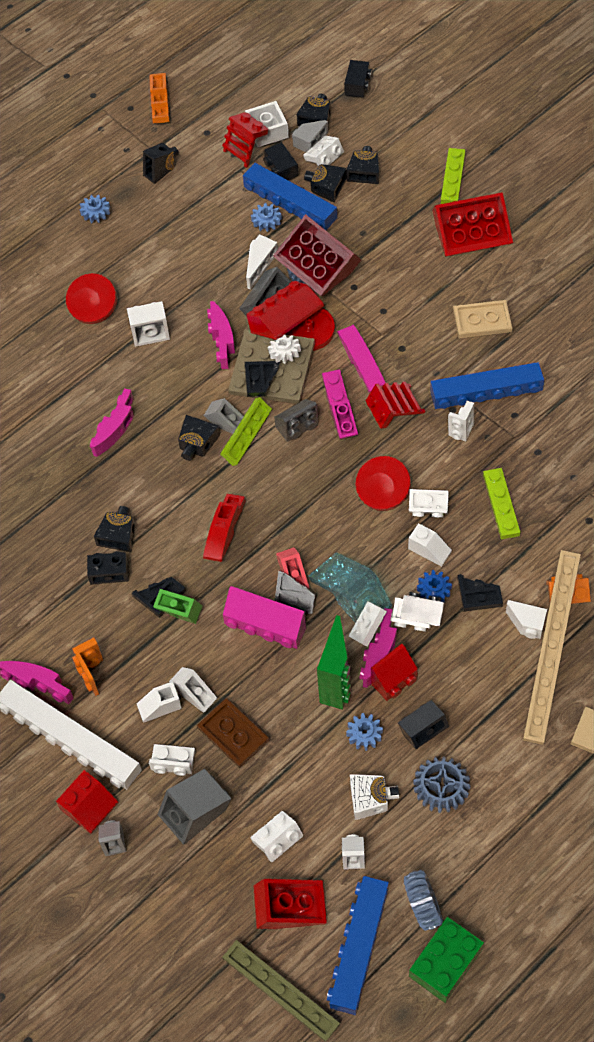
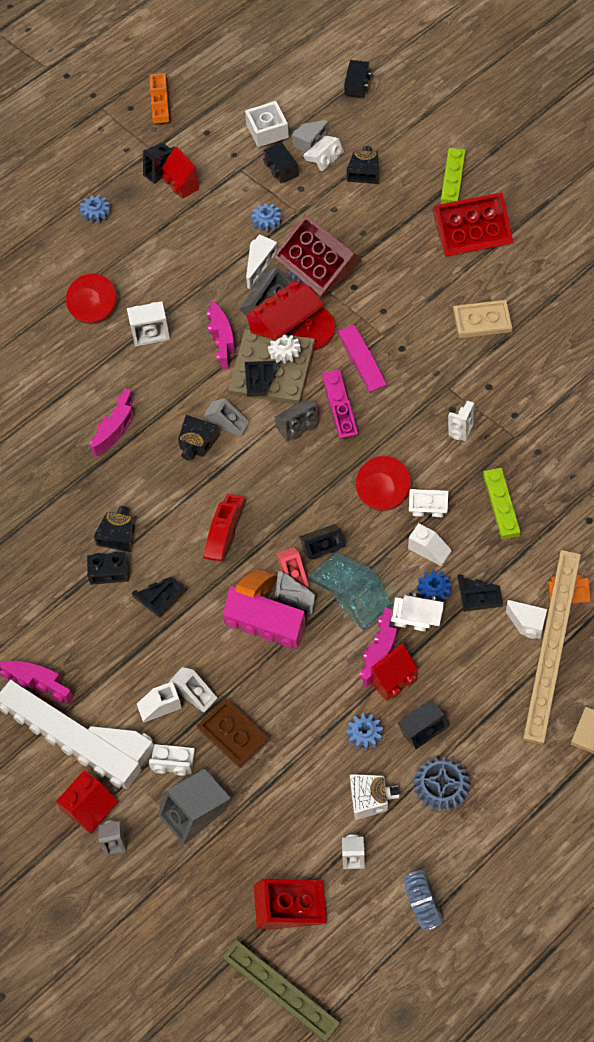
orange bracket [72,638,103,696] -> none
bright green slope [153,589,202,624] -> none
lime plate [220,397,272,466] -> none
red plate [222,112,269,168] -> none
blue brick [243,163,337,230] -> none
white bracket [250,811,303,862] -> none
black torso [296,93,331,126] -> none
black torso [304,164,347,203] -> none
green slope [317,615,351,710] -> none
blue brick [327,876,389,1015] -> none
white bracket [349,602,387,647] -> none
red plate [365,382,425,429] -> none
green brick [409,917,484,1003] -> none
blue brick [430,362,544,409] -> none
none -> white slope [88,726,154,767]
none -> red slope [162,147,199,199]
none -> orange slope [235,569,278,598]
none -> black brick [299,524,346,559]

